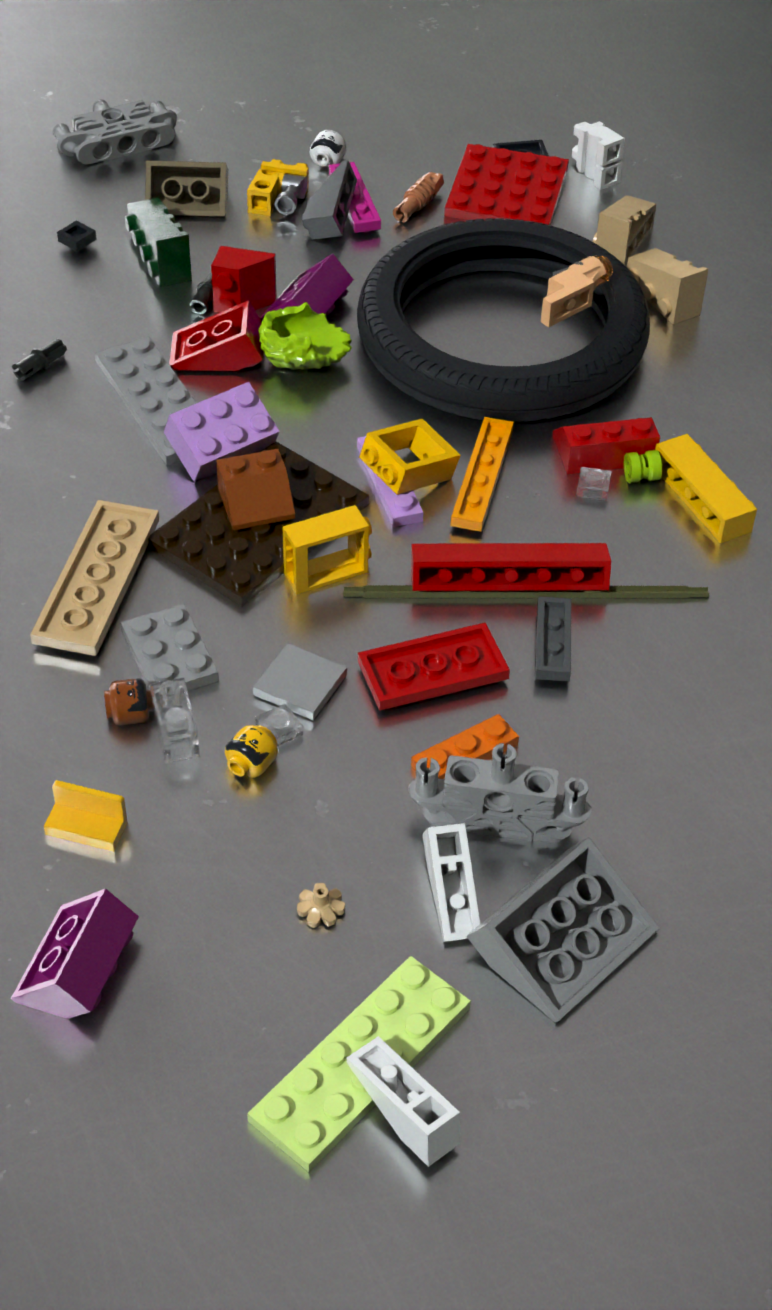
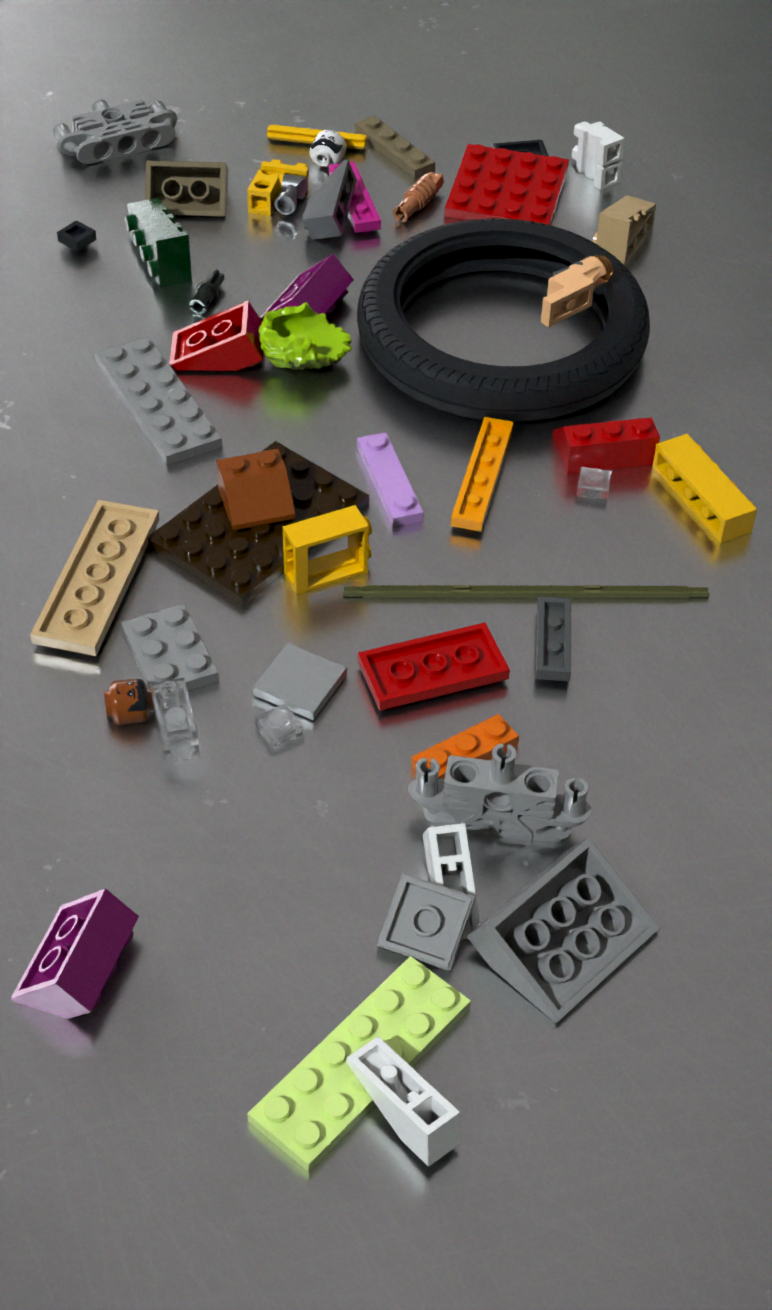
pearl dark grey axle [12,339,67,381] -> none
yellow panel [44,780,128,852] -> none
lavender brick [164,382,280,483] -> none
red slope [211,246,277,313] -> none
yellow head [225,725,278,778] -> none
tan plant [297,883,345,928] -> none
yellow window [359,418,461,495] -> none
red brick [411,543,612,591] -> none
lime wheel [624,450,662,483] -> none
tan wedge [627,248,709,325] -> none
none -> yellow axle [267,124,367,150]
none -> dark tan plate [354,116,435,179]
none -> light grey tile [376,873,476,972]

